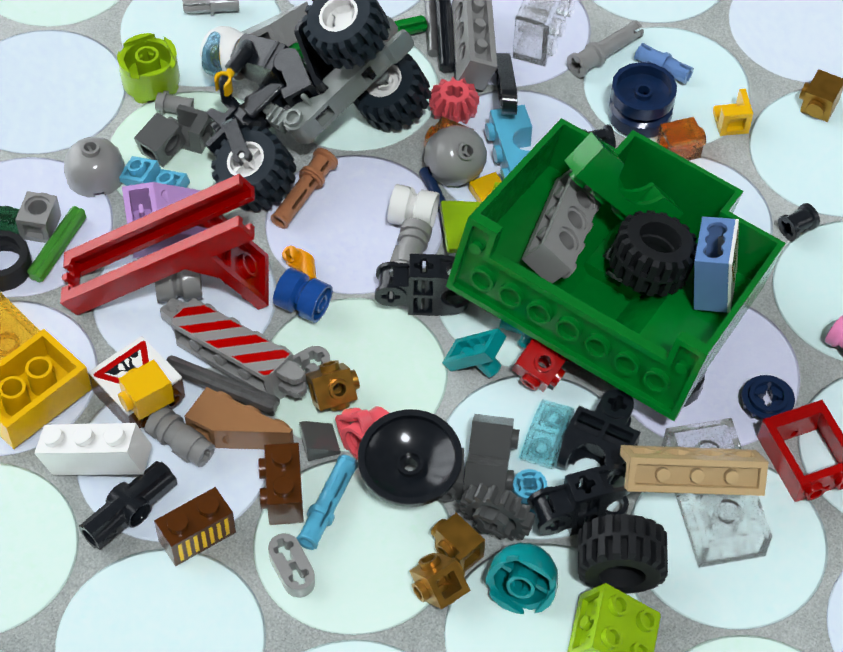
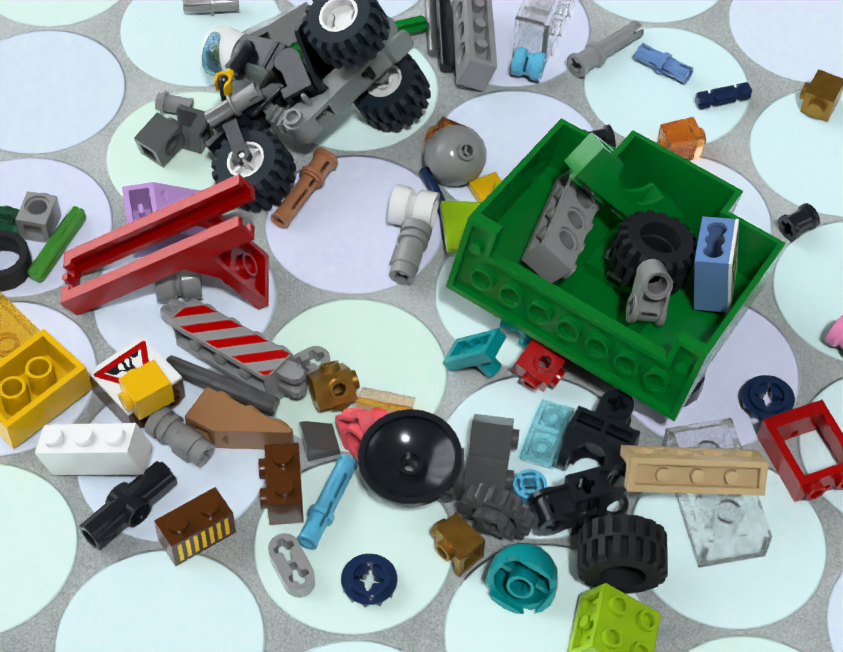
light grey cylinder [64,137,125,198] -> none
lime brick [117,33,180,104] -> none
medium azure slope [119,156,190,188] -> none
blue wheel [273,268,333,323] -> none
light orange arm [282,245,317,281] -> none
black piece [375,254,469,316] -> none
pearl gold brick [409,553,471,609] -> none
coral gear [429,76,479,125] -> none
medium azure arch [485,104,532,181] -> none
black beam [495,53,518,115] -> none
dark blue wheel [608,62,677,138] -> none
yellow panel [713,89,753,136] -> none
none -> light grey axle [204,82,264,126]
none -> dark blue gear [341,553,398,608]
none -> clear orange piece [357,387,416,411]
none -> medium azure wheel [511,46,547,82]
none -> light grey piece [626,259,673,327]
none -> dark blue axle [695,82,752,109]

